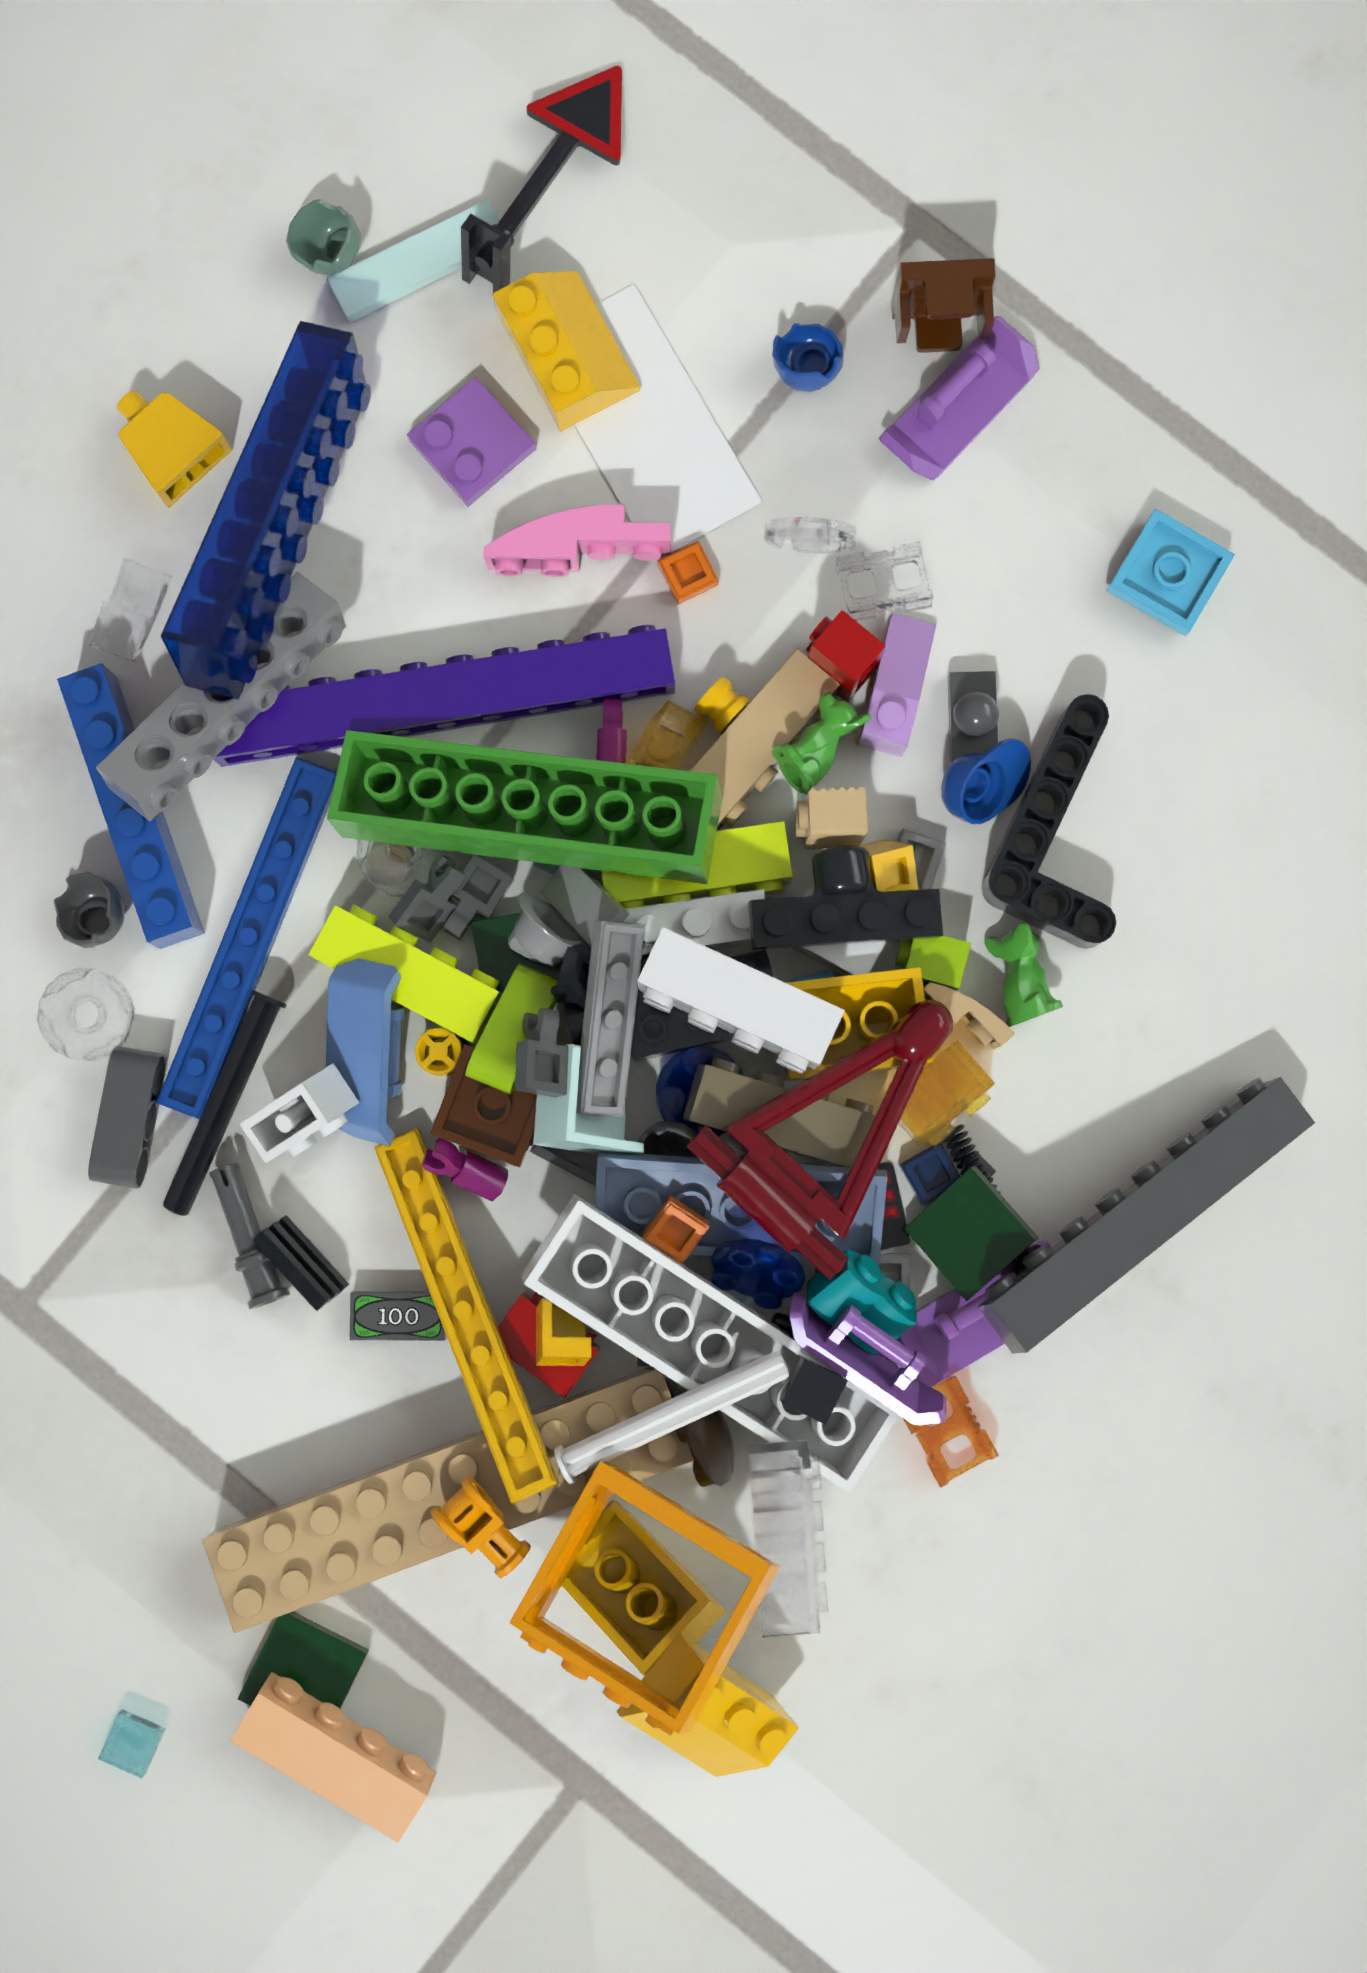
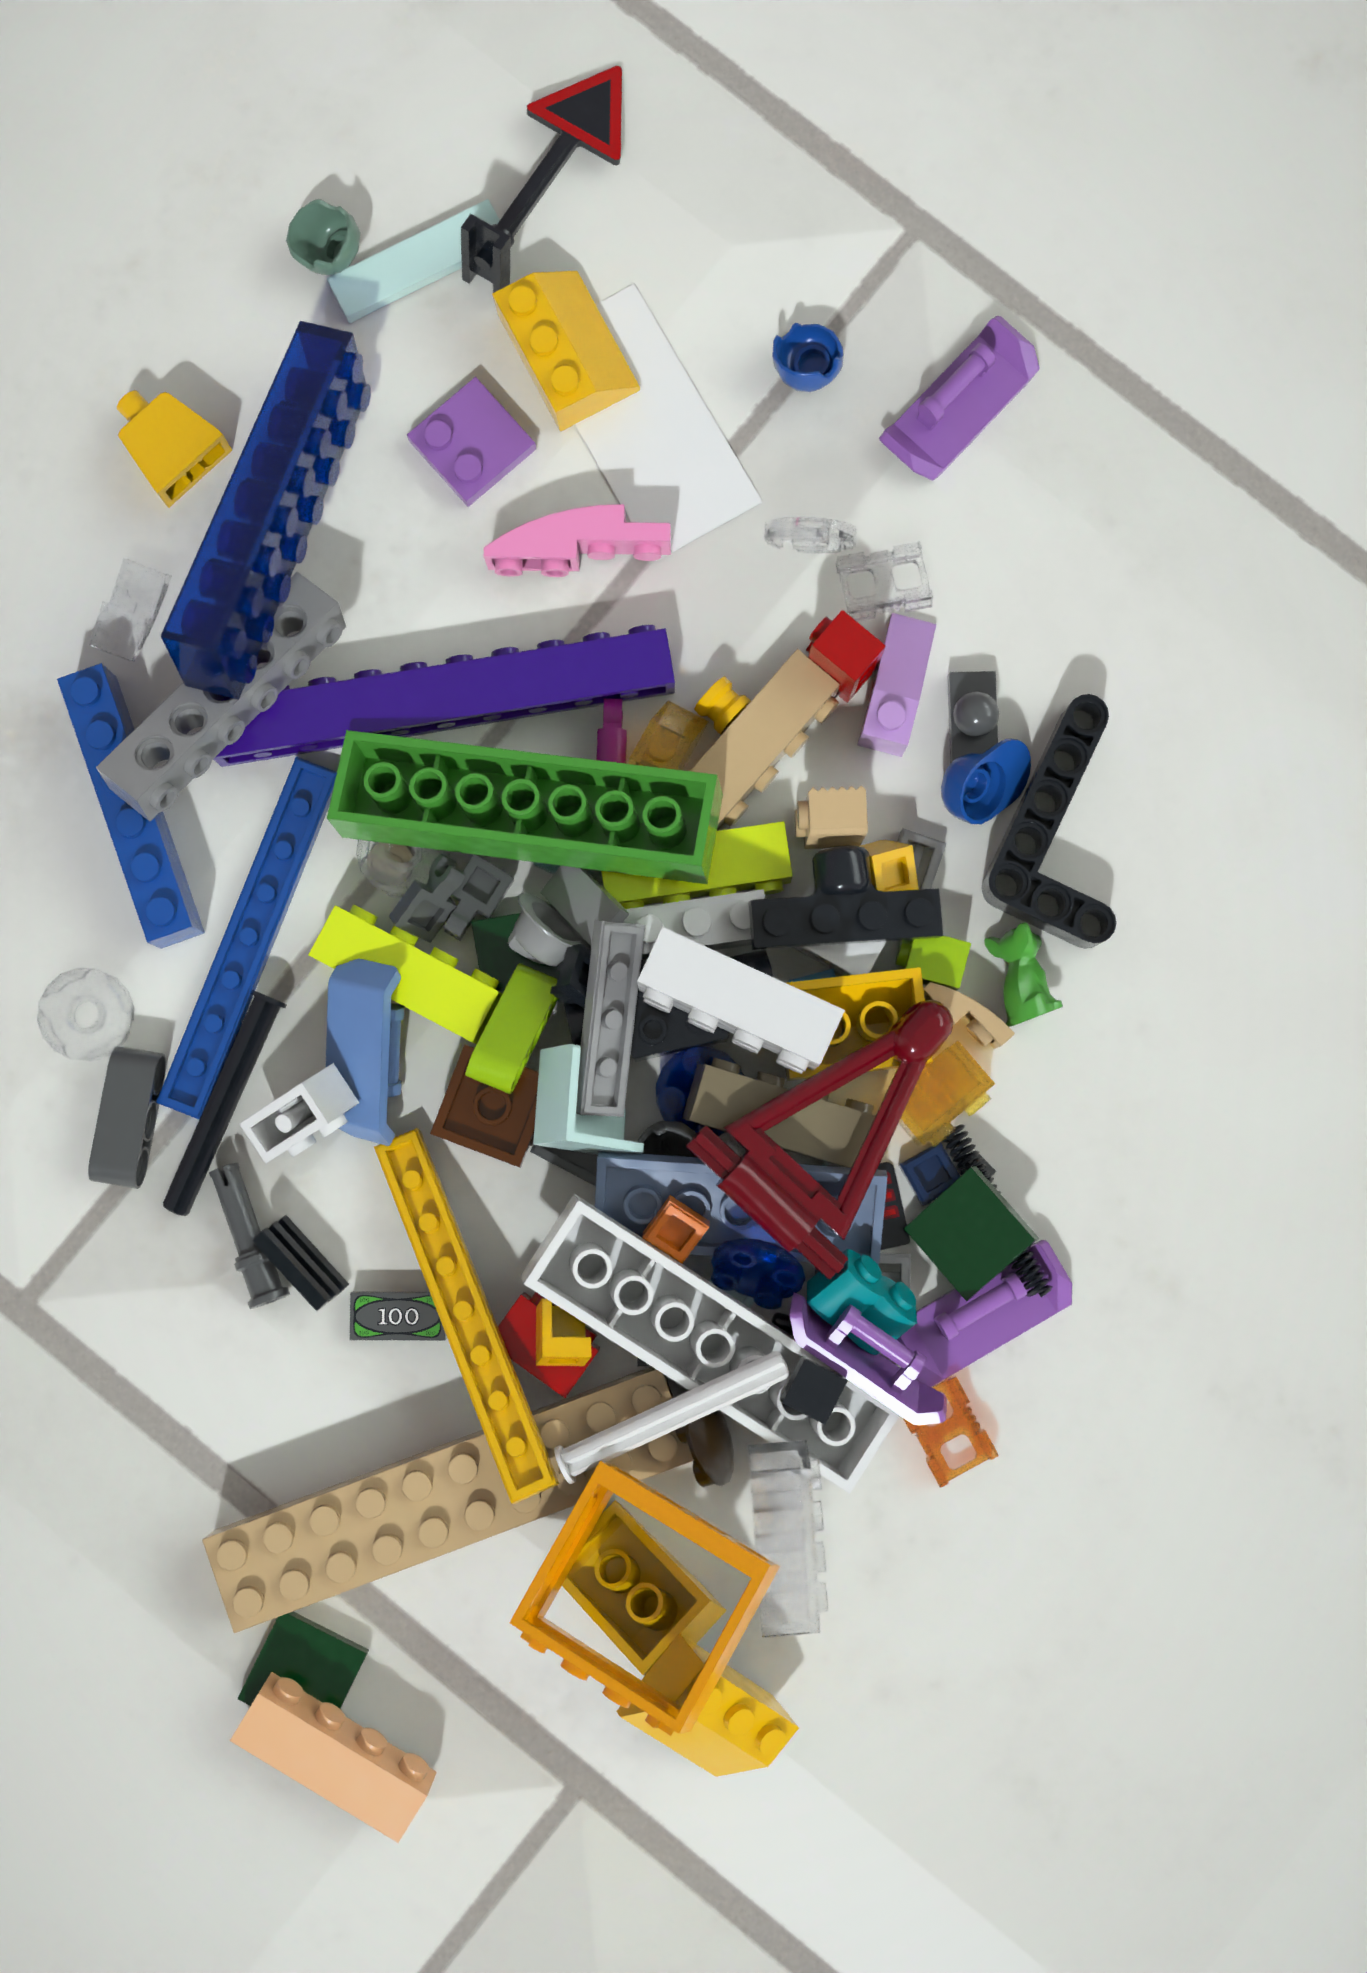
dark grey hair [54,871,125,948] -> none
clear light blue tile [98,1709,166,1778] -> none
yellow wheel [415,1028,464,1077] -> none
magenta bar [421,1138,508,1202] -> none
light orange connector [430,1476,531,1579] -> none
dark grey plate [515,1008,568,1098] -> none
orange tile [657,541,719,605] -> none
bright green animal [772,692,871,795] -> none
reddish brown panel [891,258,996,353] -> none
dark grey brick [977,1077,1315,1354] -> none
medium azure plate [1106,508,1235,637] -> none

